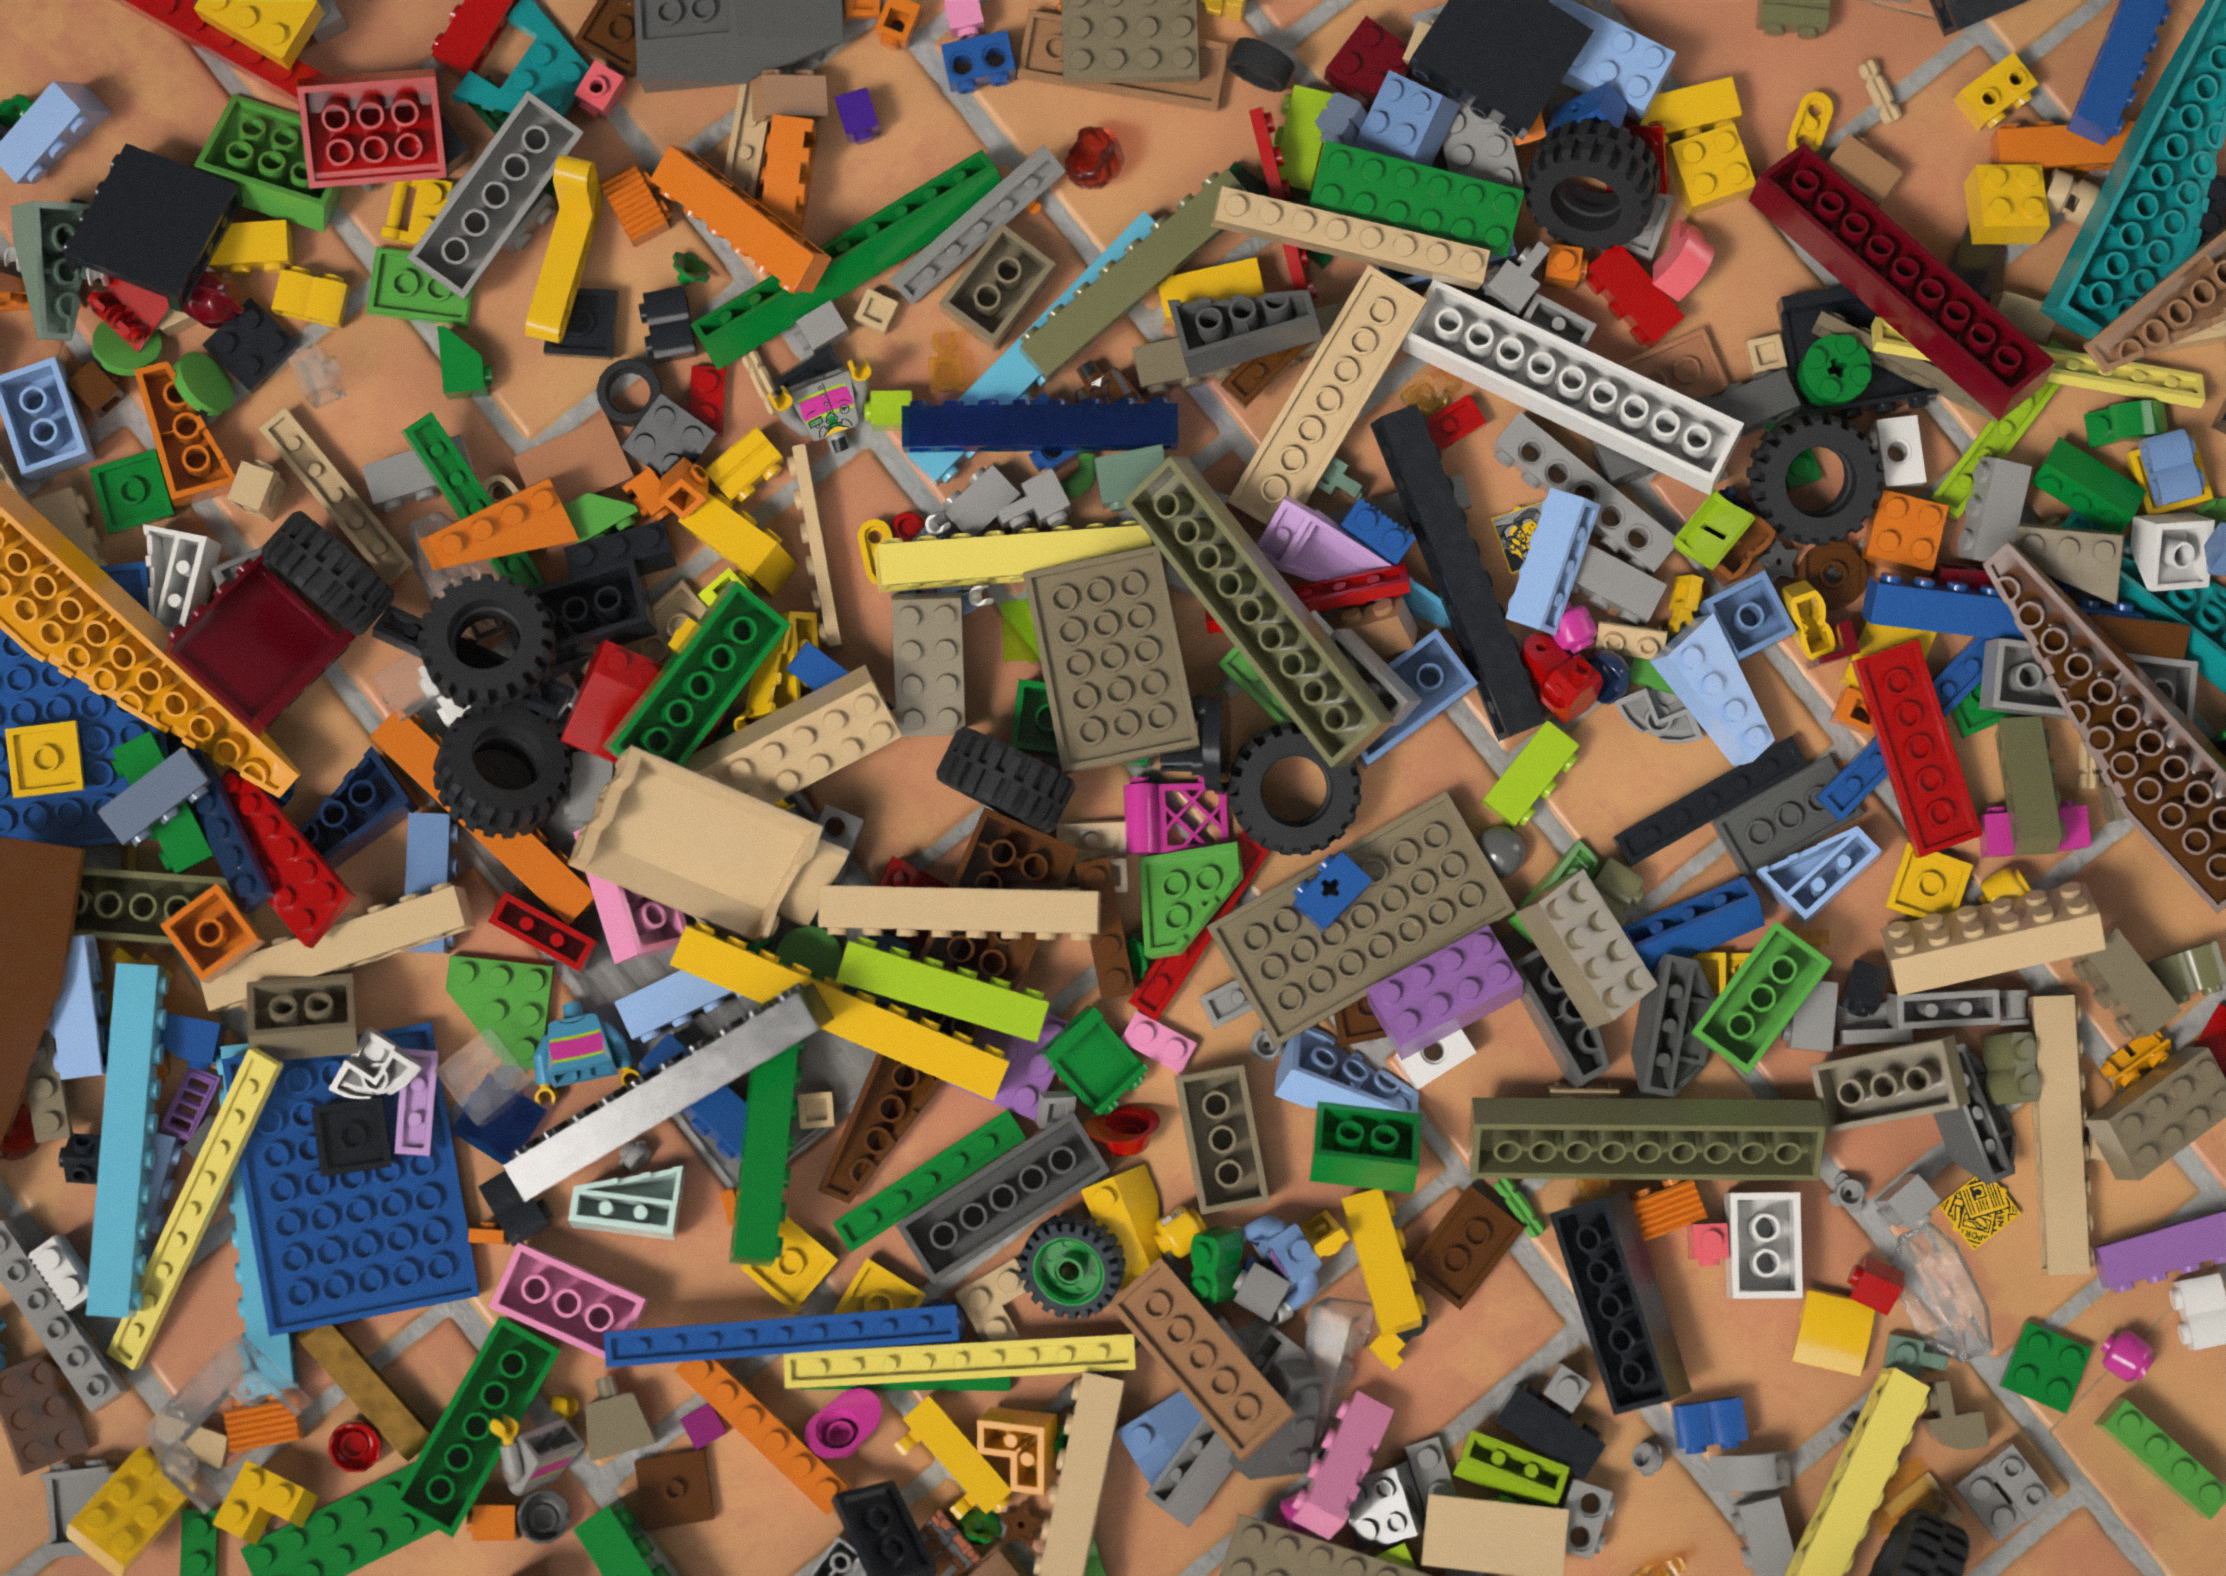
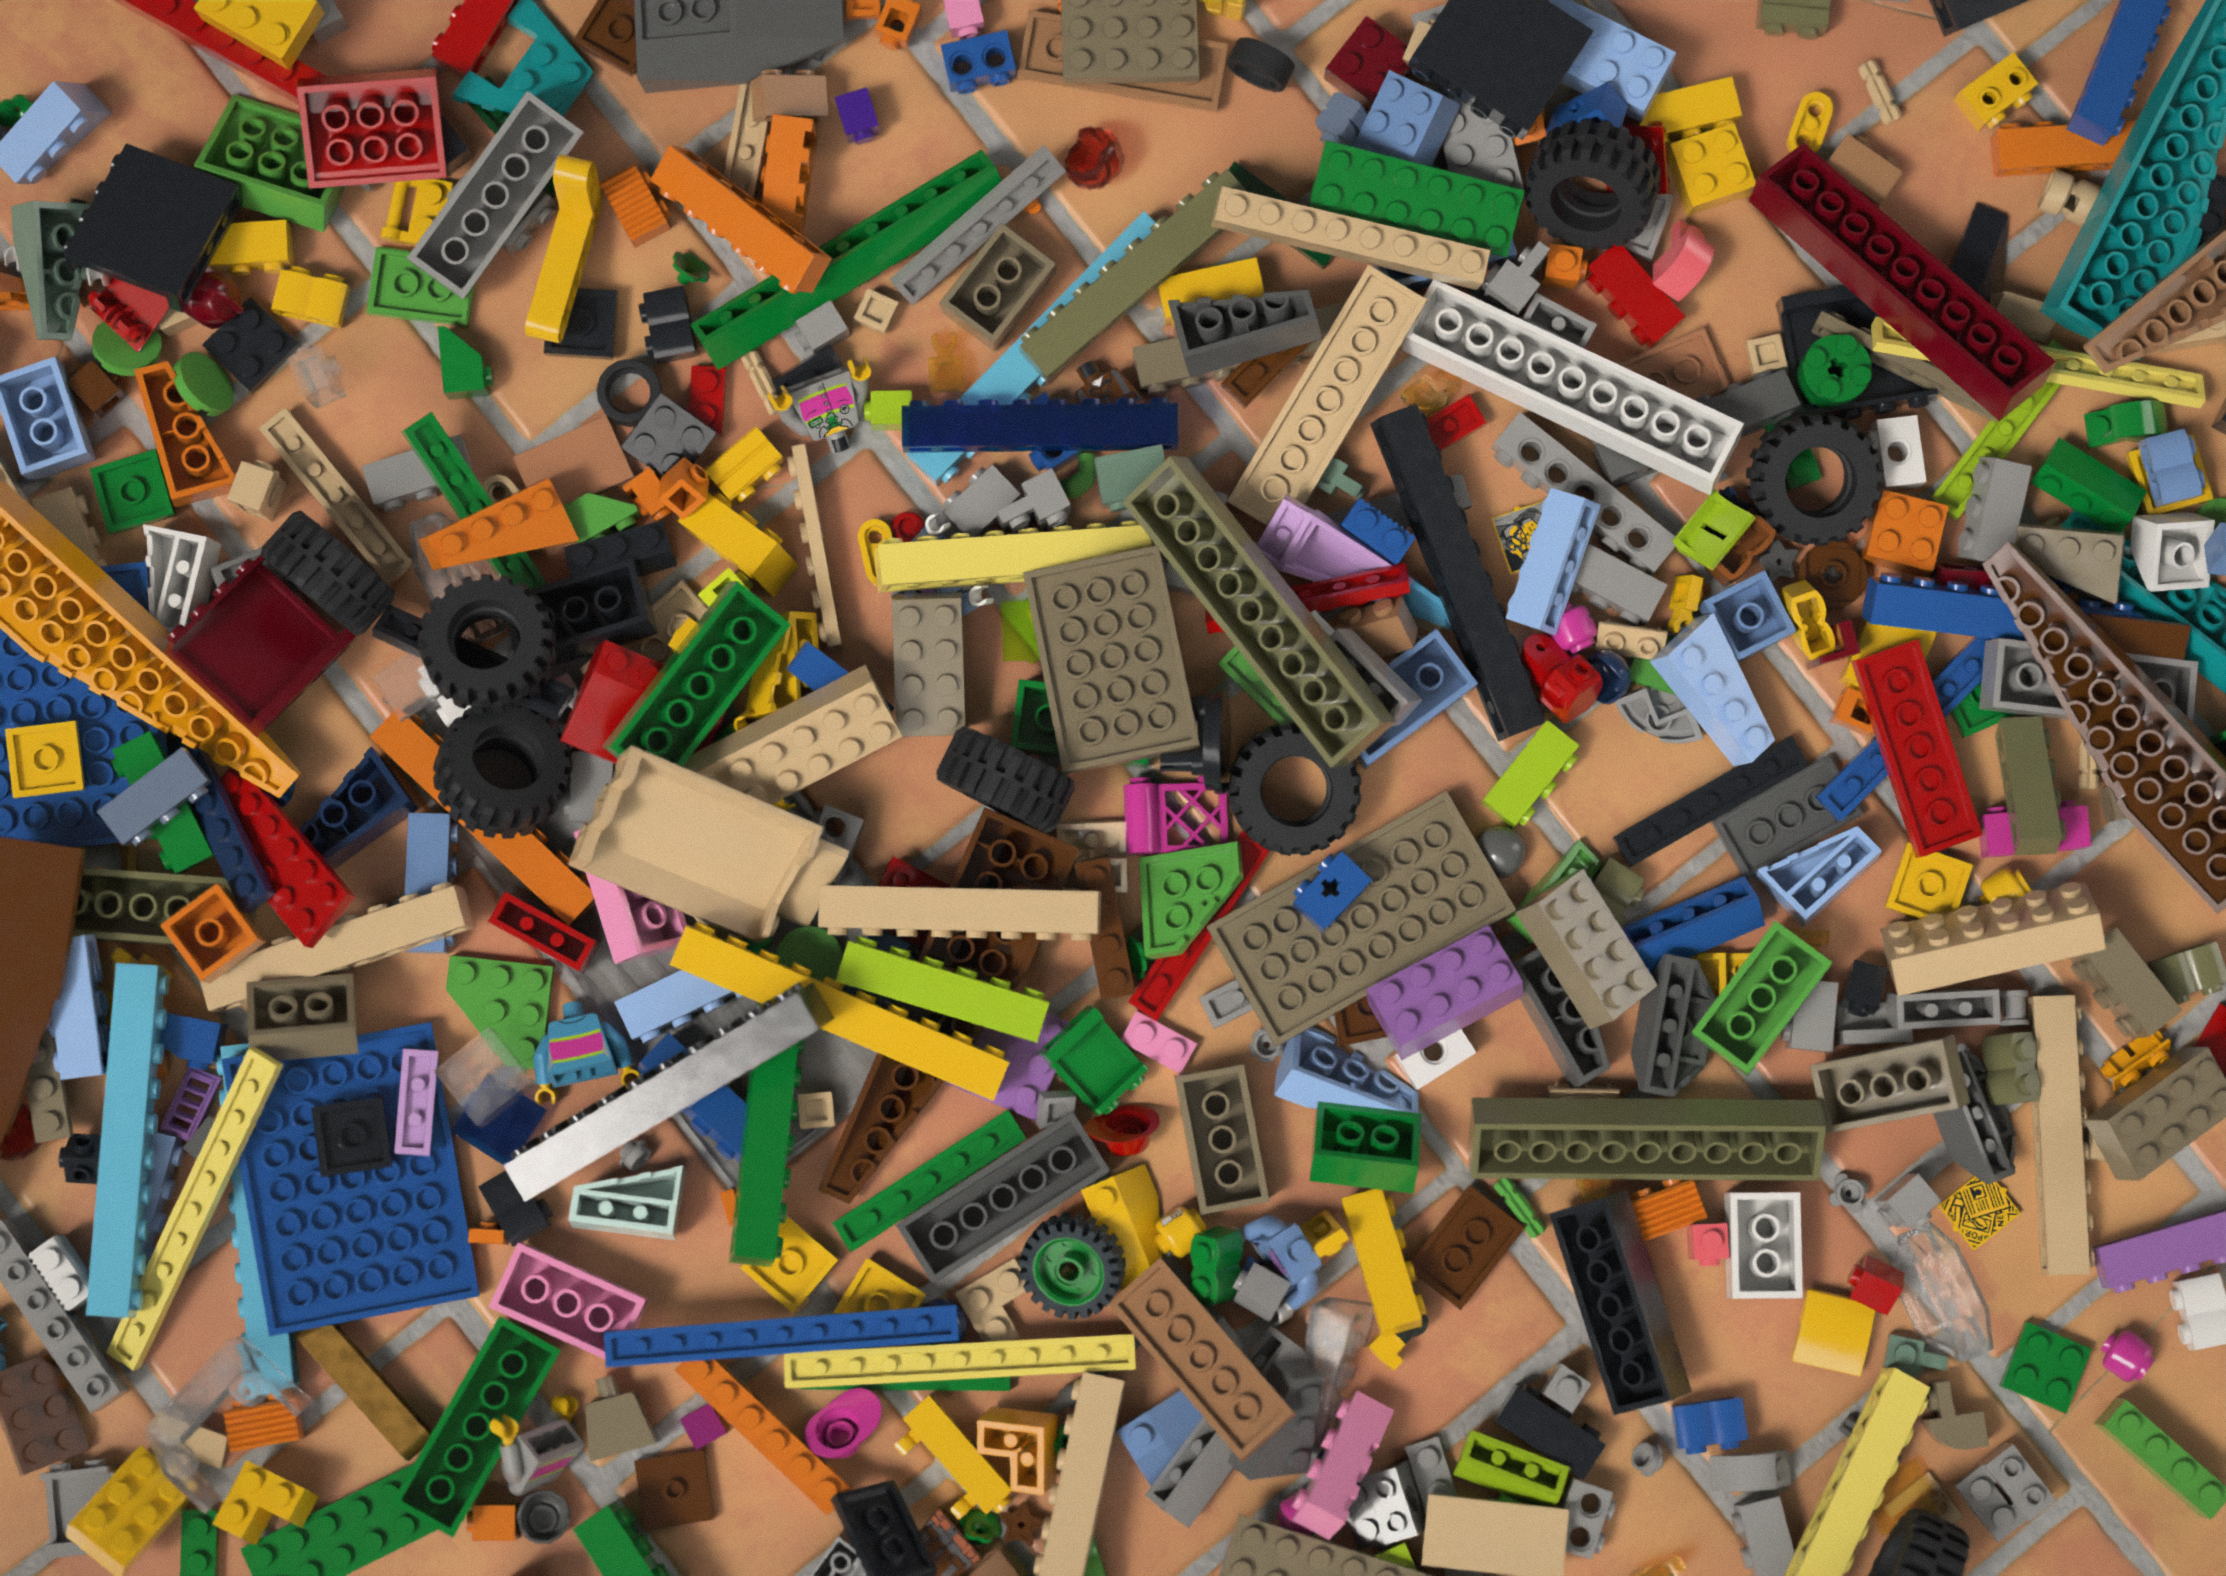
red hair [328,1419,382,1472] -> none
light grey brick [329,1026,423,1100] -> none
coral brick [574,60,627,120] -> none
red plate [1249,106,1318,300] -> none
lime brick [1265,85,1333,199] -> none
yellow brick [1964,164,2050,244] -> none

